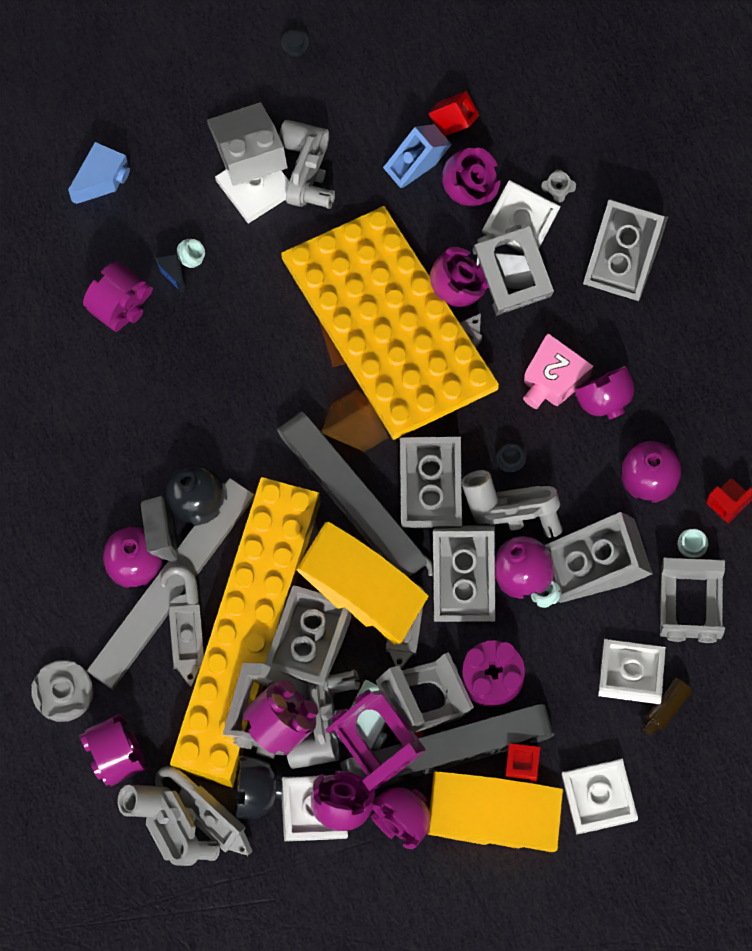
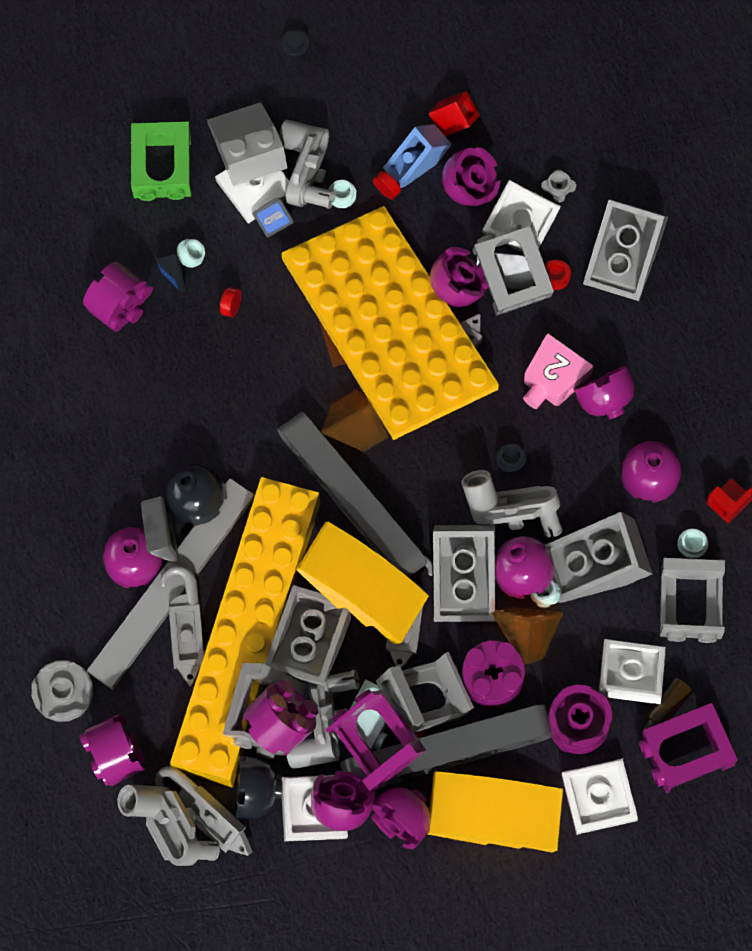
medium blue slope [68,142,130,204] -> none
light grey slope [400,437,462,528] -> none
red panel [505,743,540,784] -> none
none -> bright green panel [131,122,191,201]
none -> red tile [220,287,241,318]
none -> slope [252,198,294,238]
none -> light aqua plate [328,180,356,208]
none -> red tile [373,171,401,200]
none -> clear orange slope [491,607,564,664]
none -> red tile [544,259,571,290]
none -> magenta brick [548,685,612,754]
none -> magenta panel [639,703,738,793]

